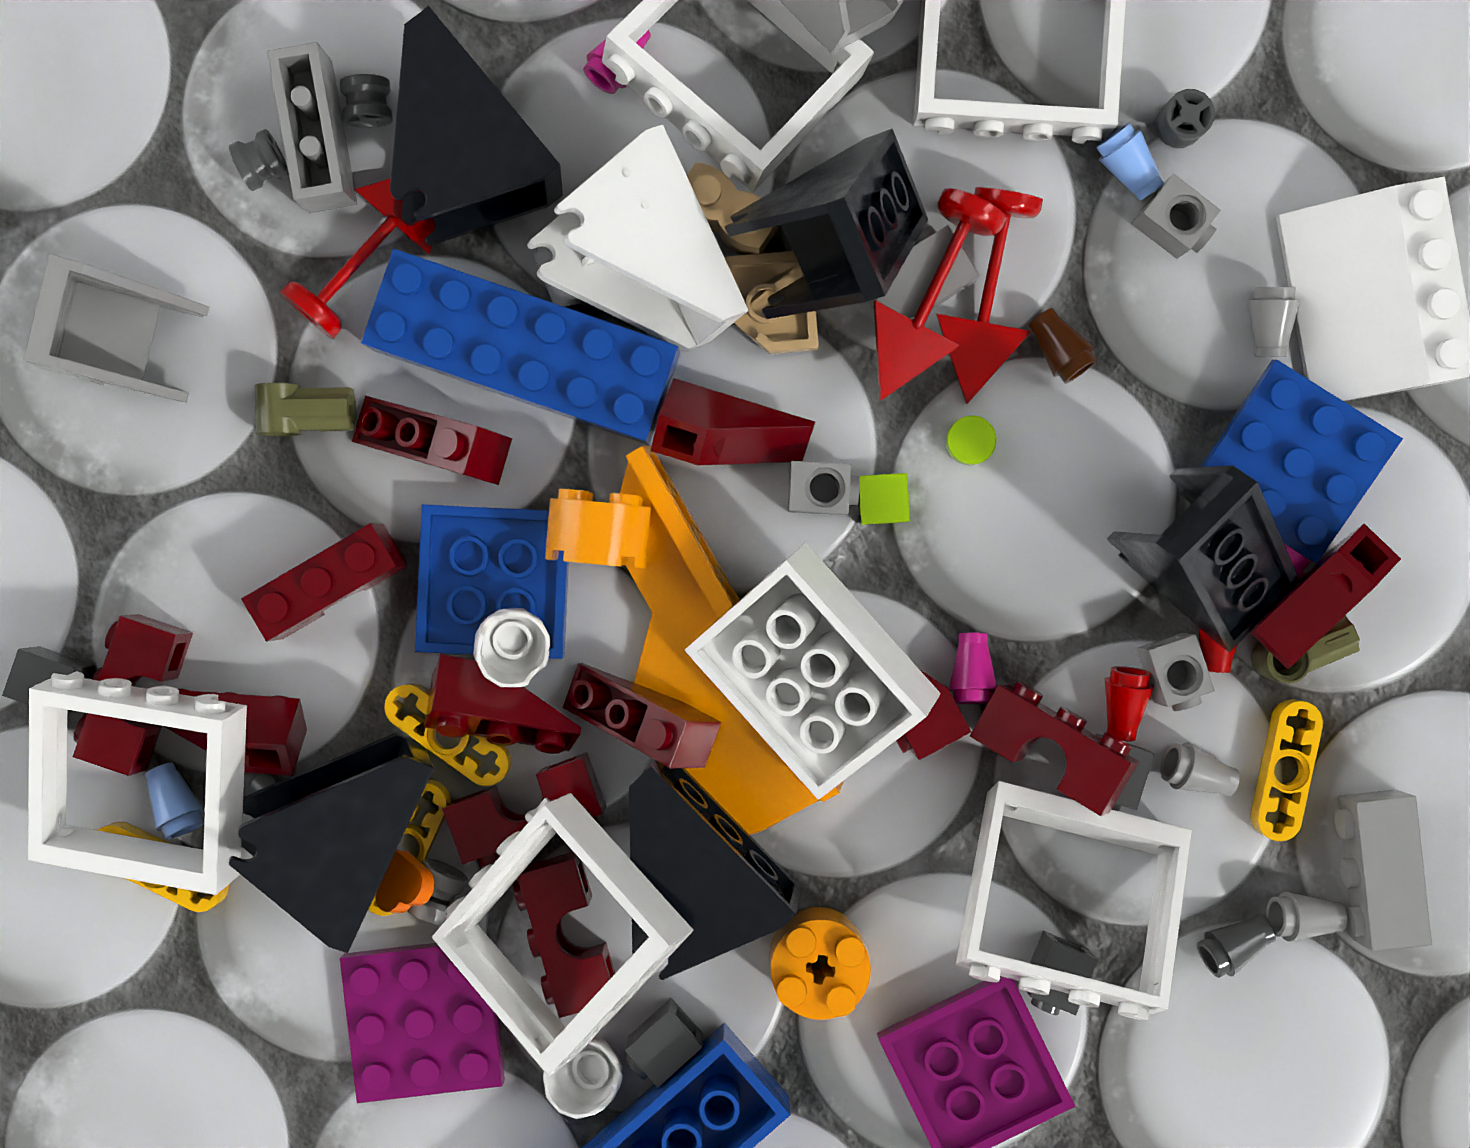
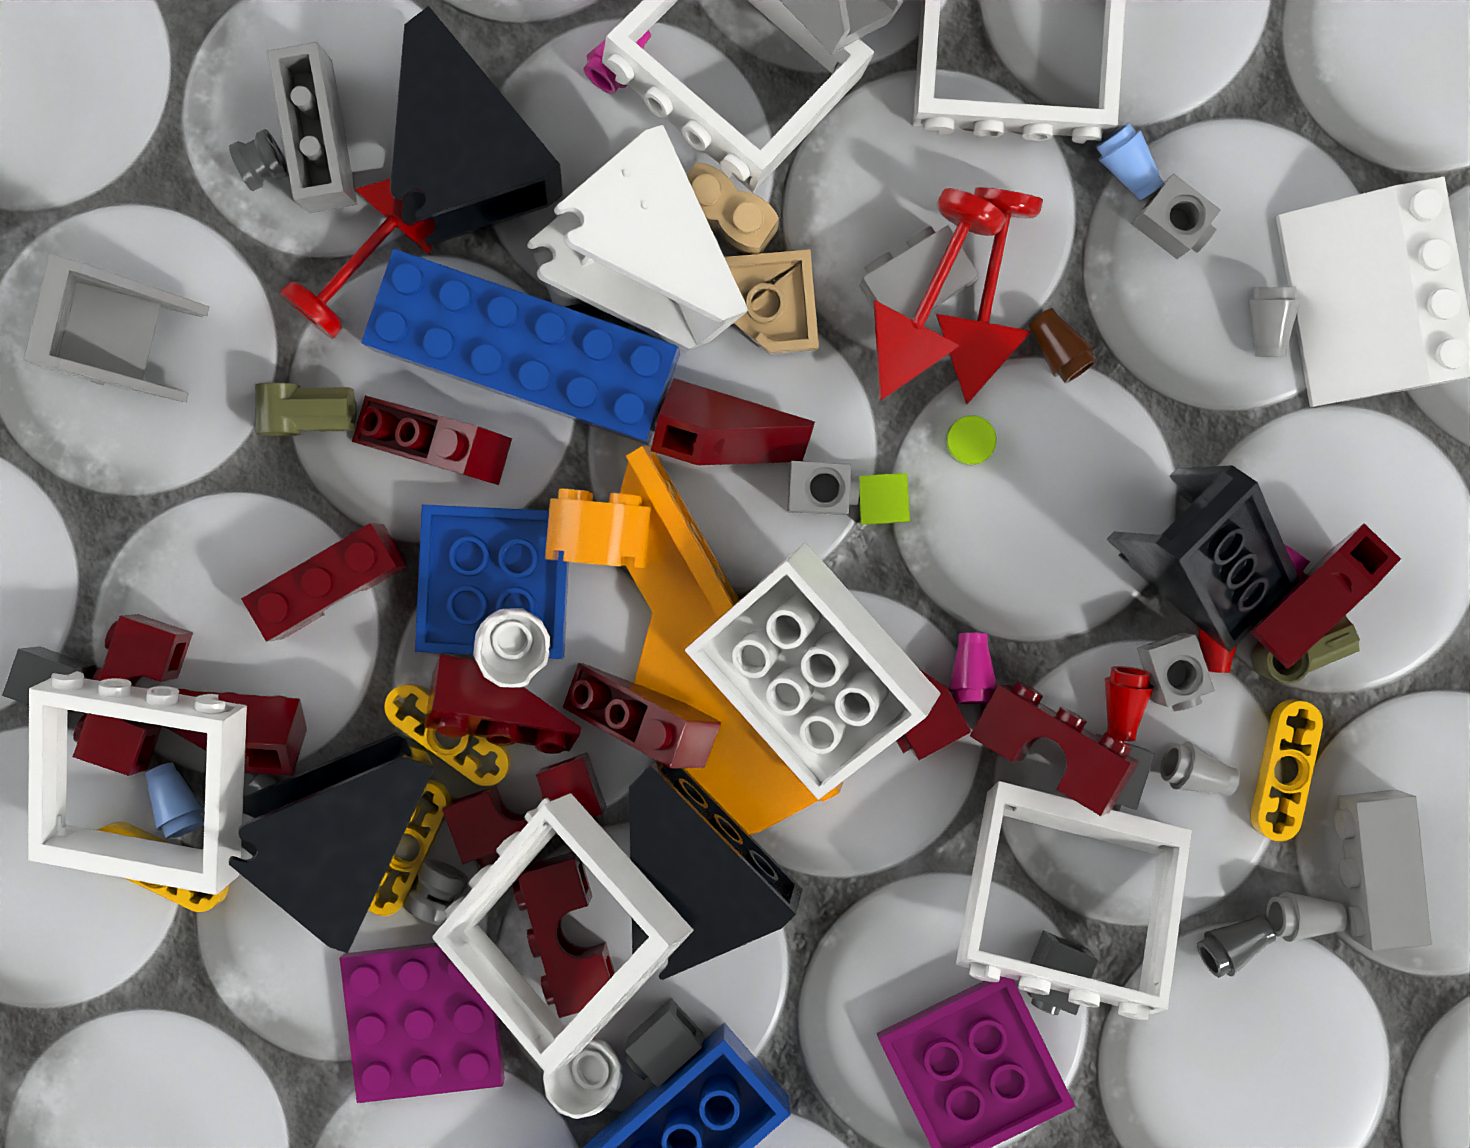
dark grey wheel [340,74,393,128] -> none
orange tile [376,850,434,914] -> none
black ladder [724,128,928,319] -> none
light orange brick [769,907,871,1020] -> none
dark grey wheel [1156,89,1215,148] -> none
blue plate [1200,359,1403,564] -> none

